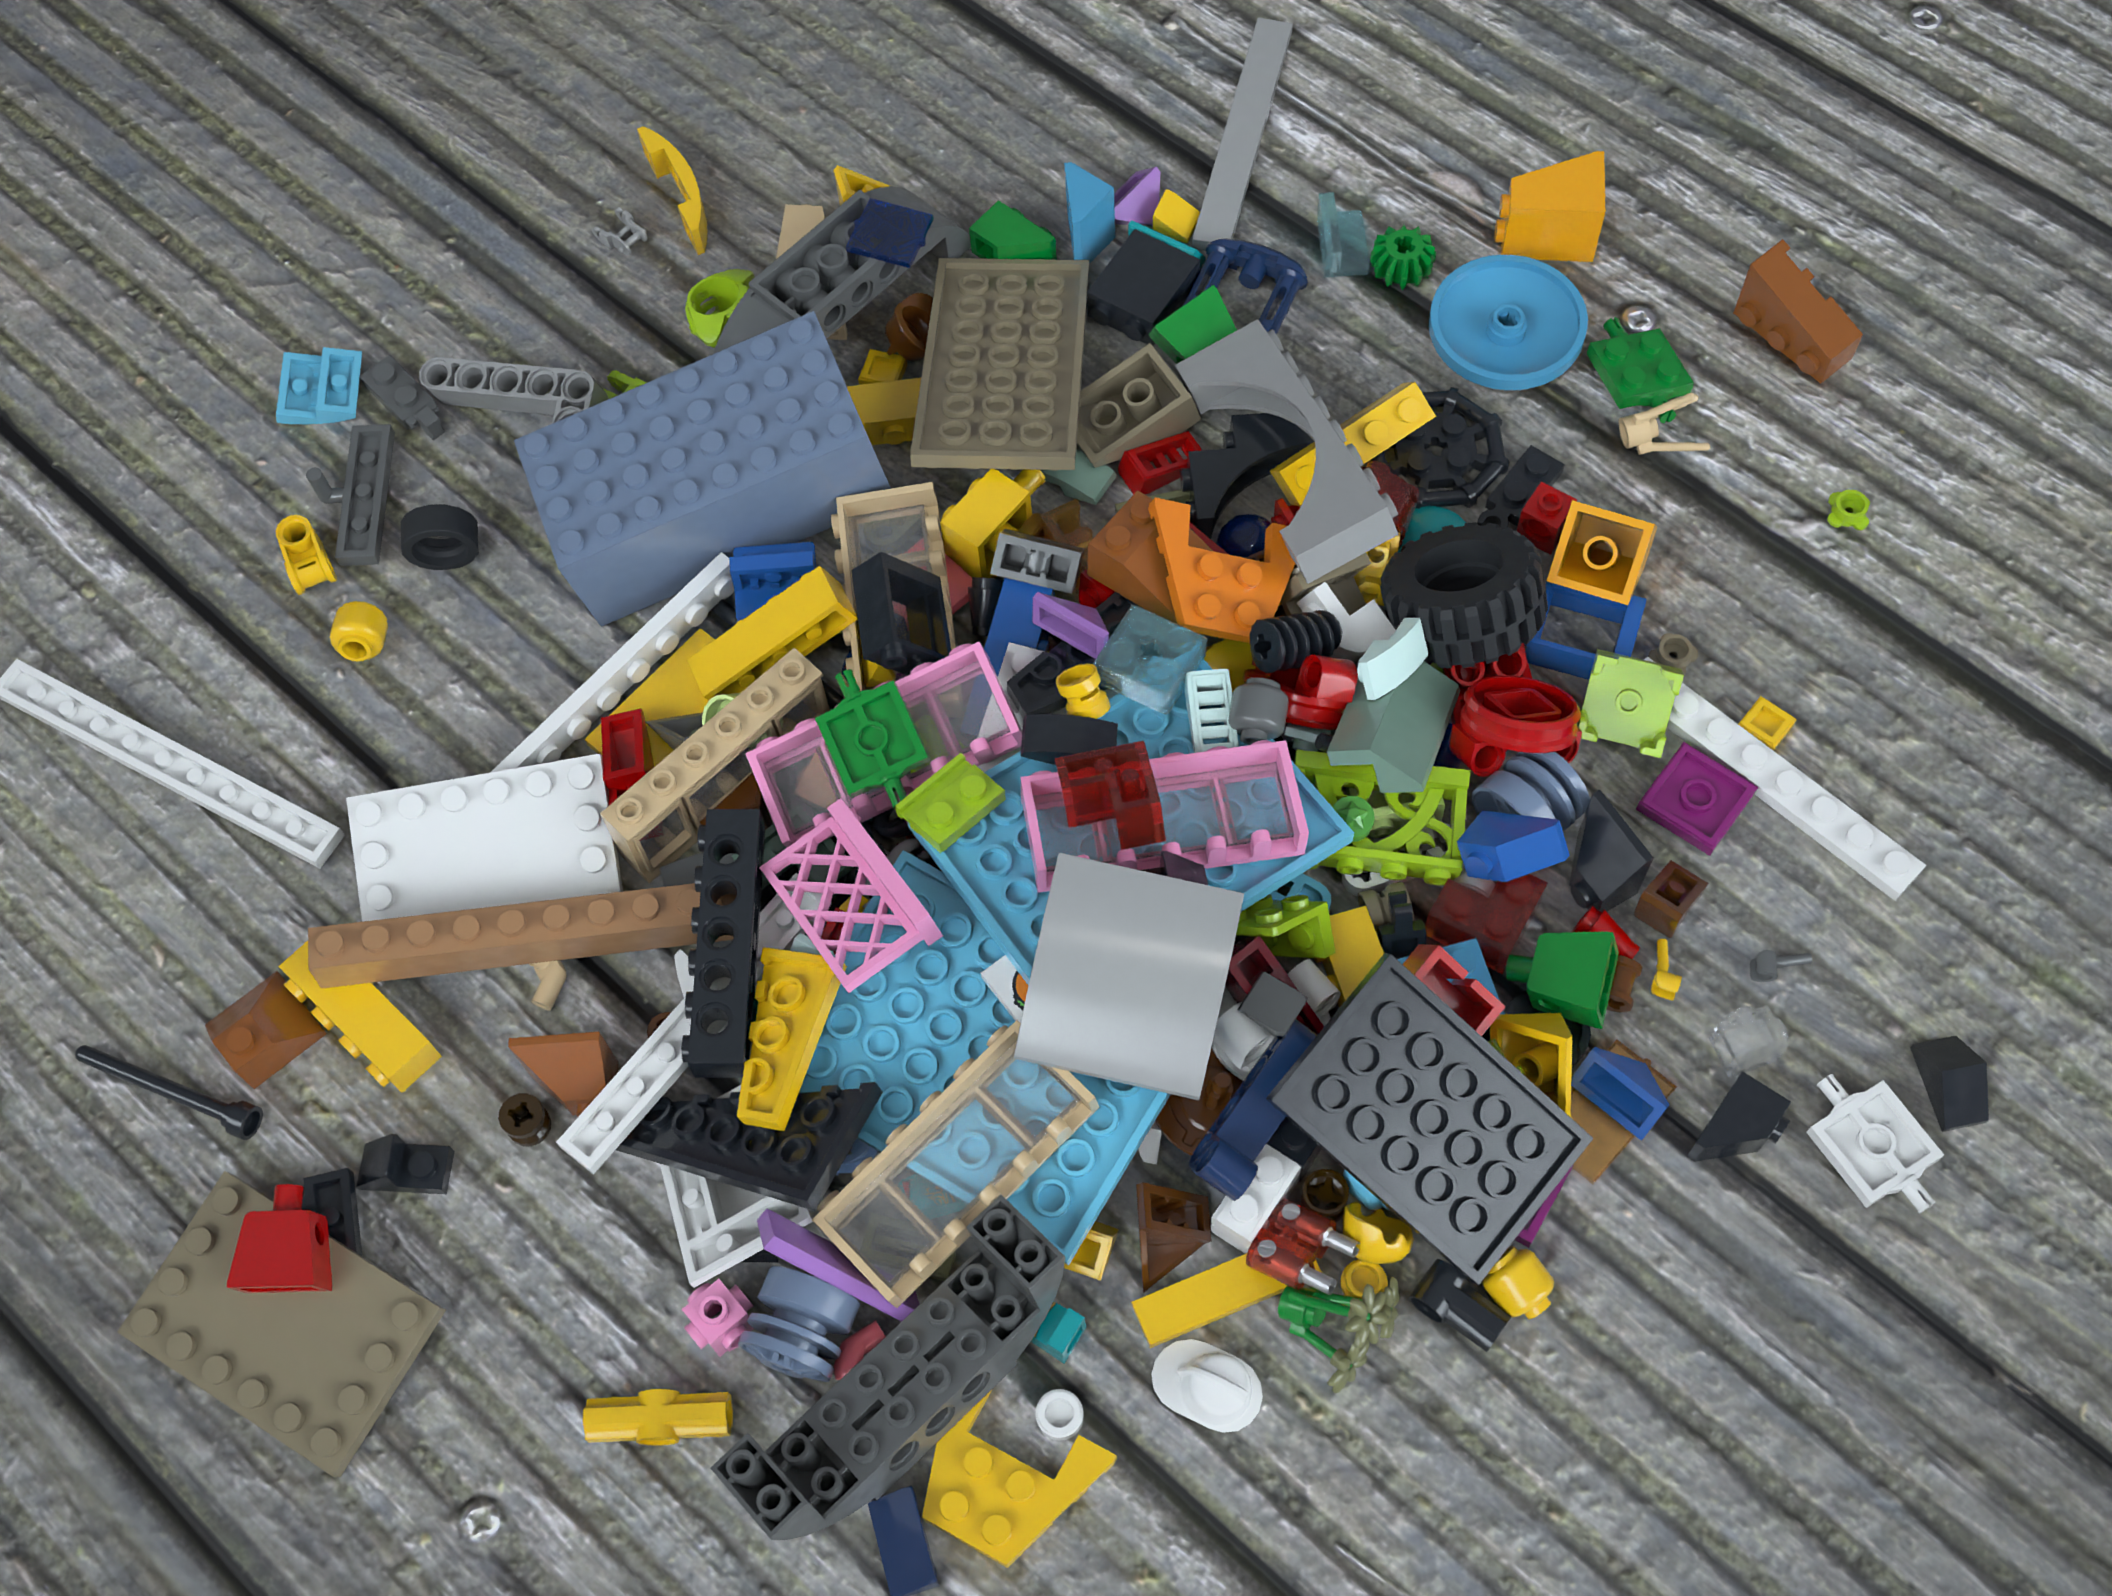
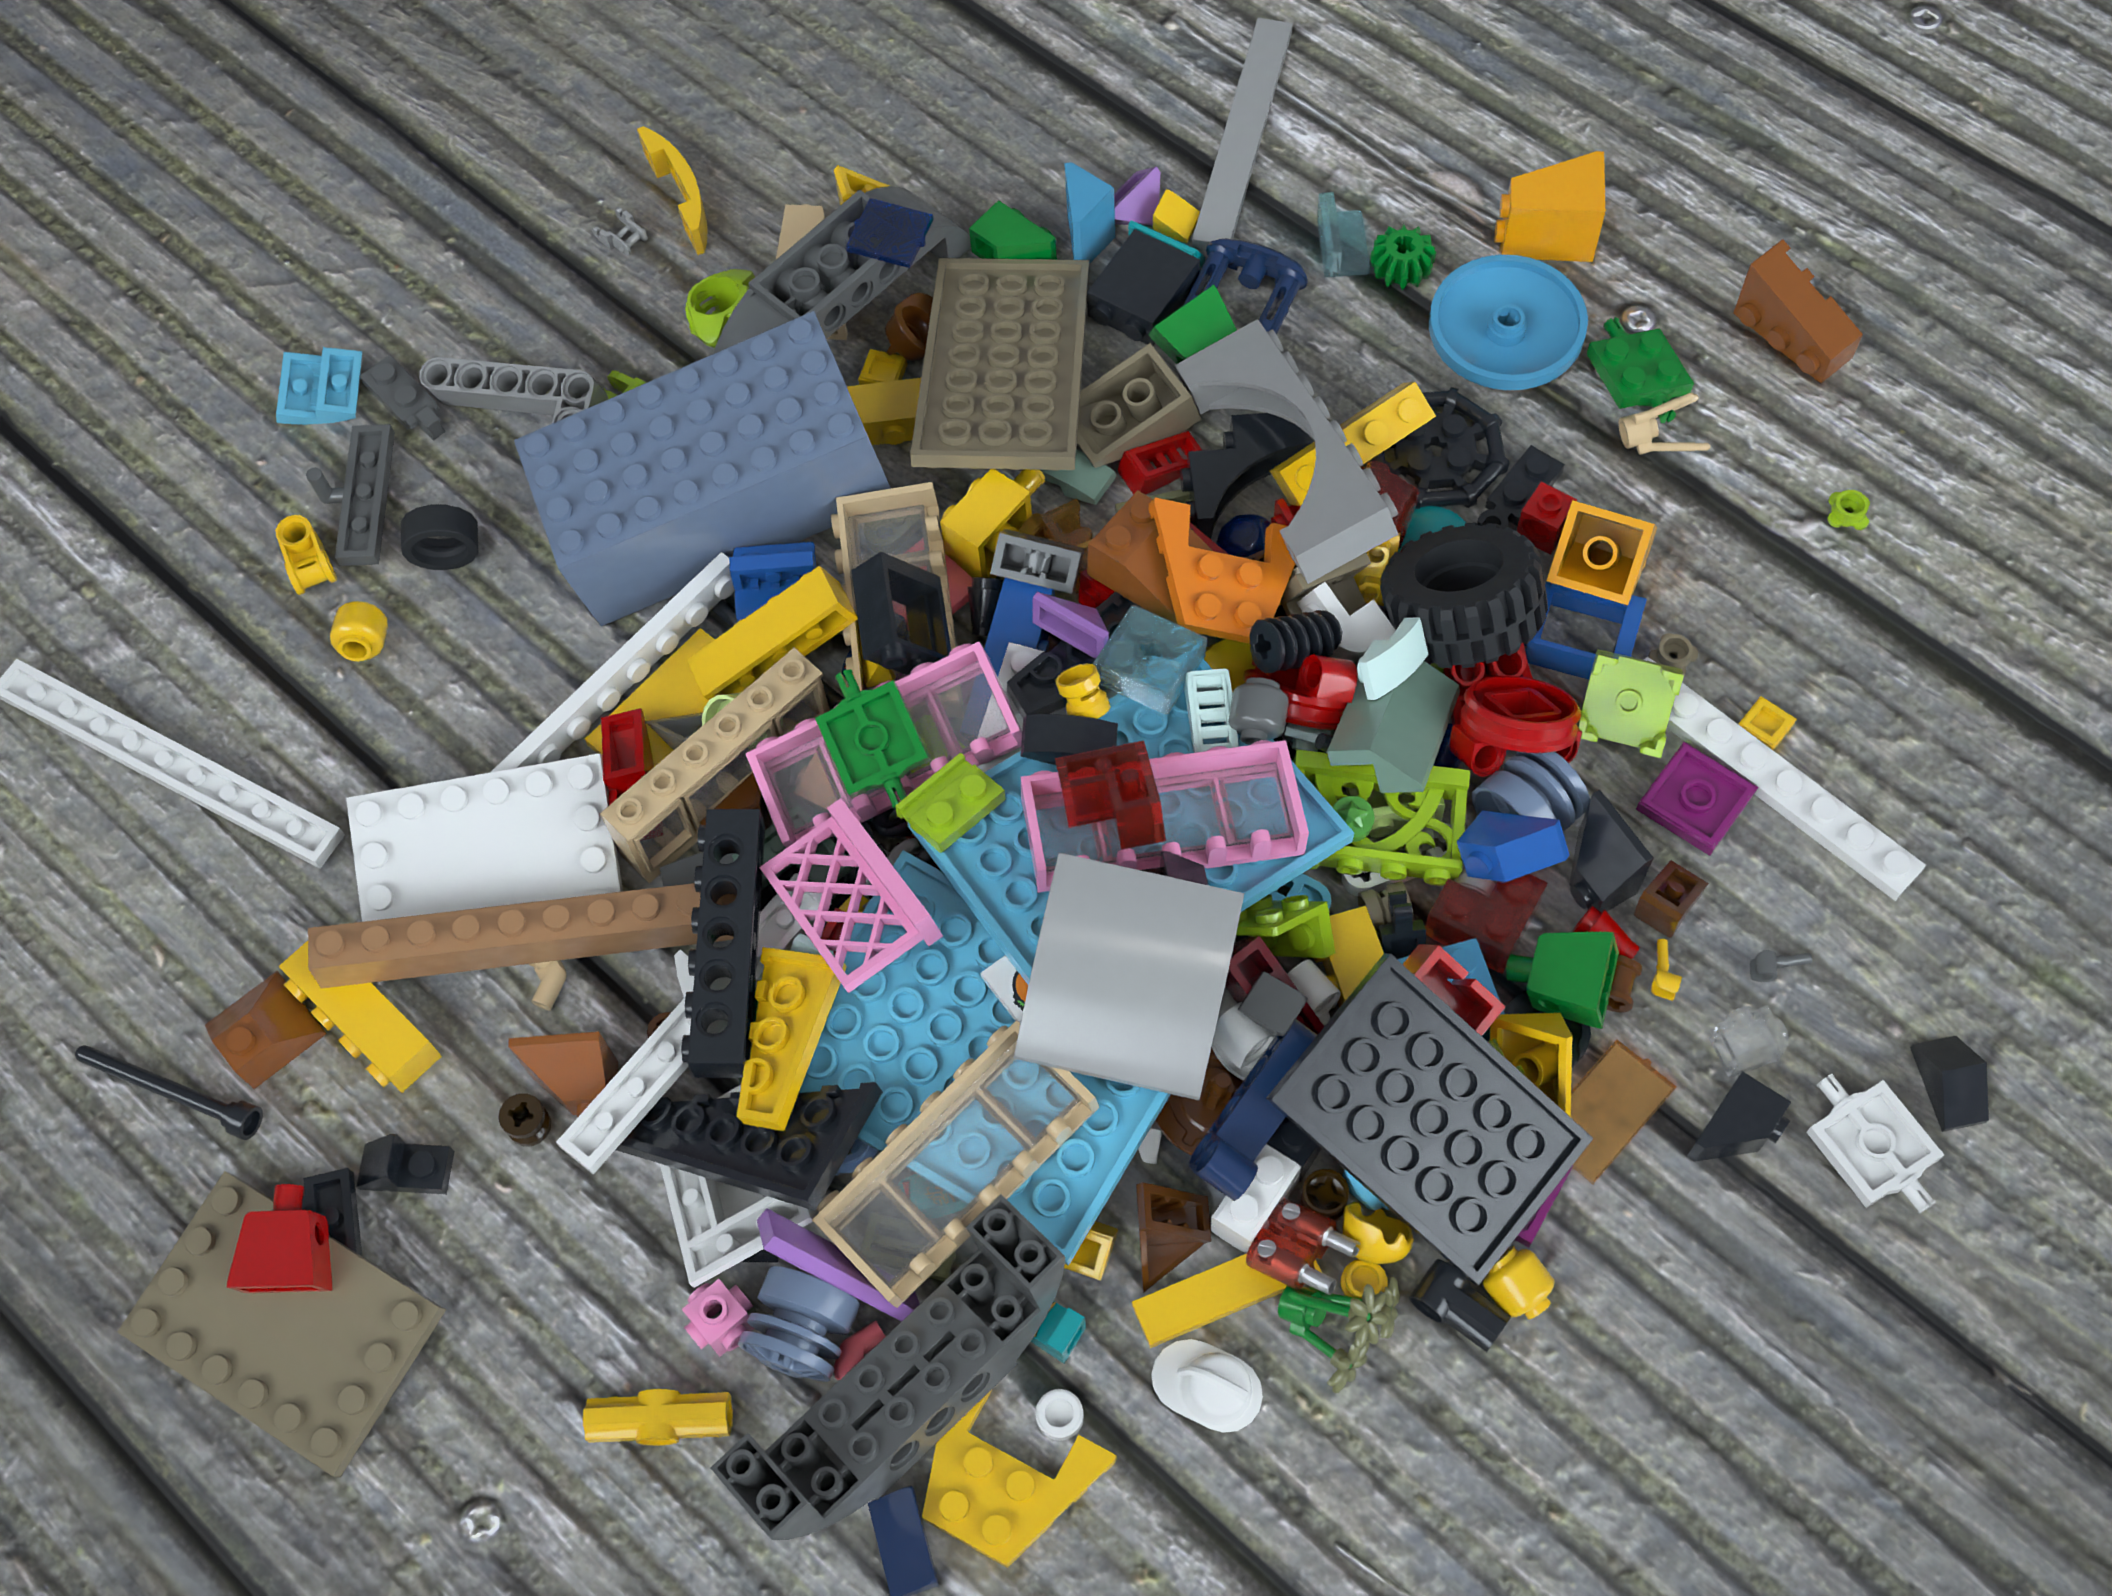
blue slope [1571,1047,1669,1141] -> none

